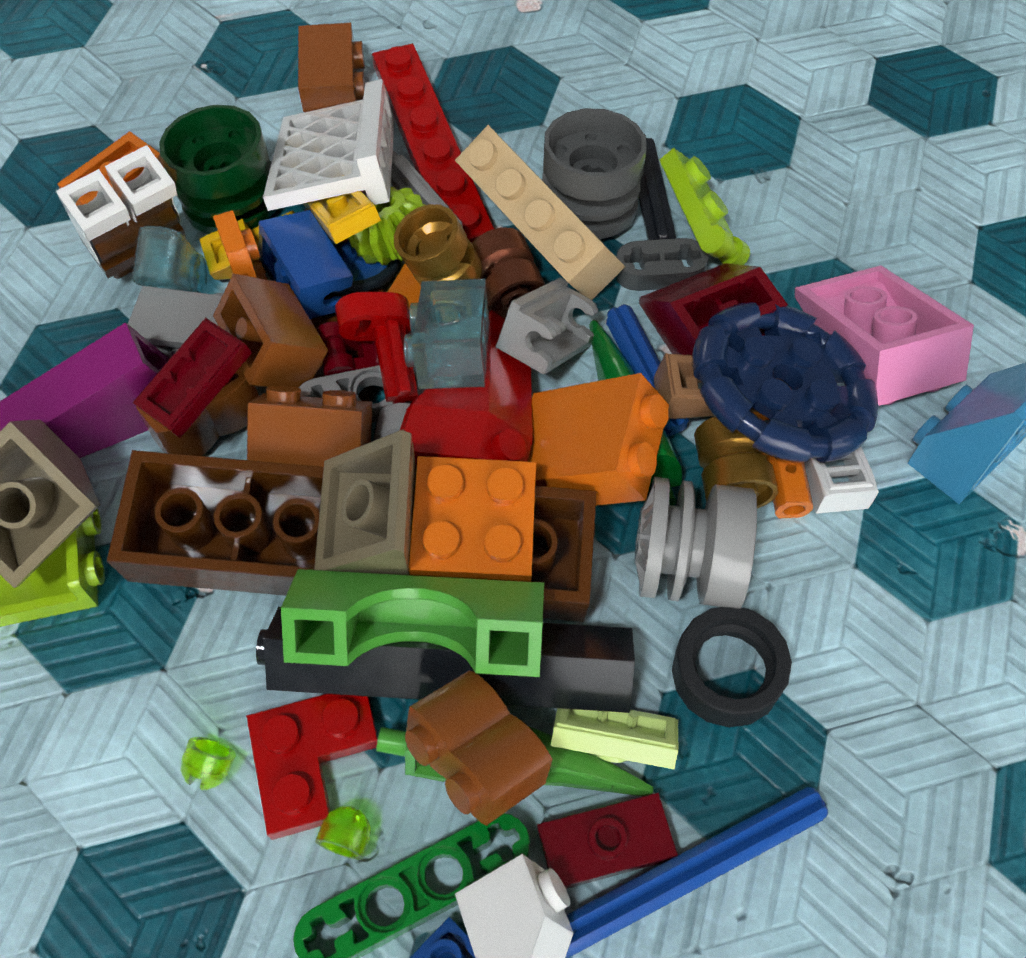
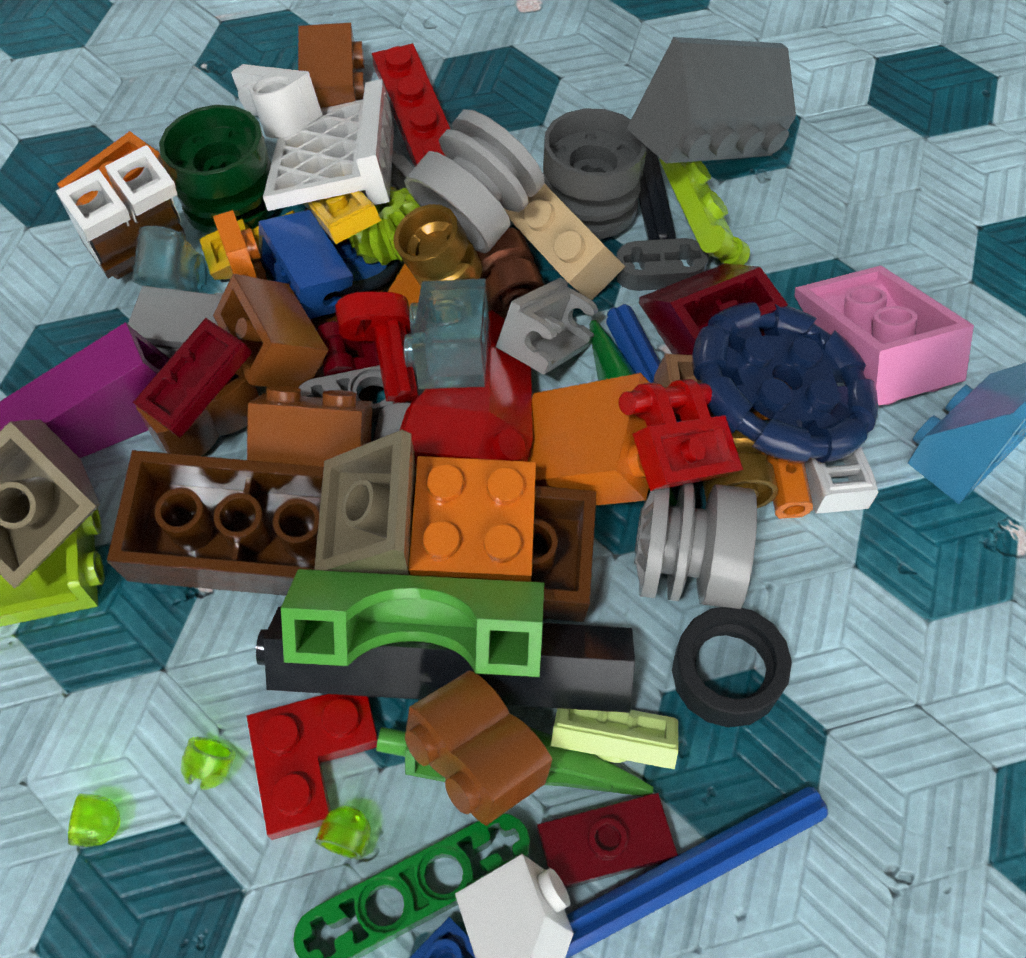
none -> clear neon green hinge [68,793,120,847]
none -> white plate [231,64,322,138]
none -> light grey wheel [404,109,545,253]
none -> red plate [618,379,743,491]
none -> dark grey slope [626,37,796,164]

